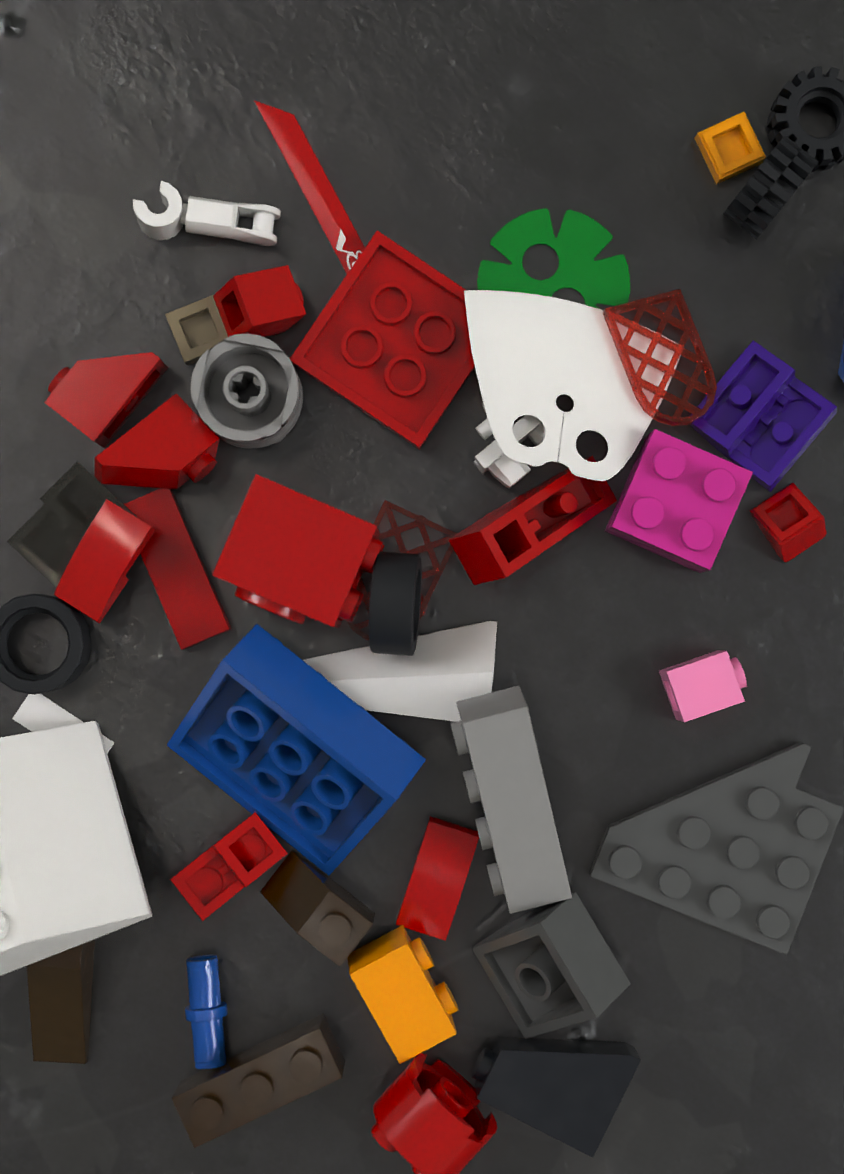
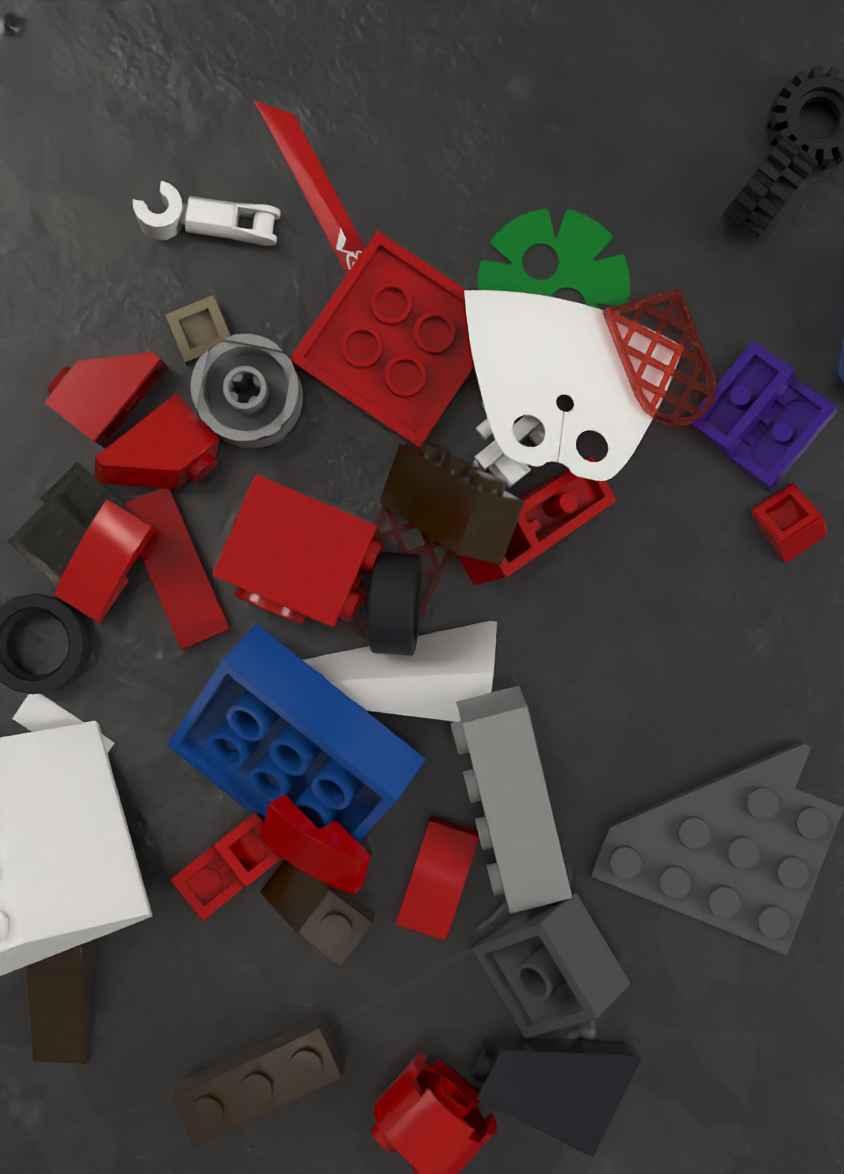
blue pin [185,954,228,1069] -> none
red brick [213,265,306,337] -> none
light orange brick [347,925,459,1064] -> none
dark pink brick [605,429,753,573] -> none
bright pink brick [659,650,747,722] -> none
light orange tile [694,112,766,184] -> none
none -> red slope [261,795,371,894]
none -> dark brown brick [379,441,524,564]

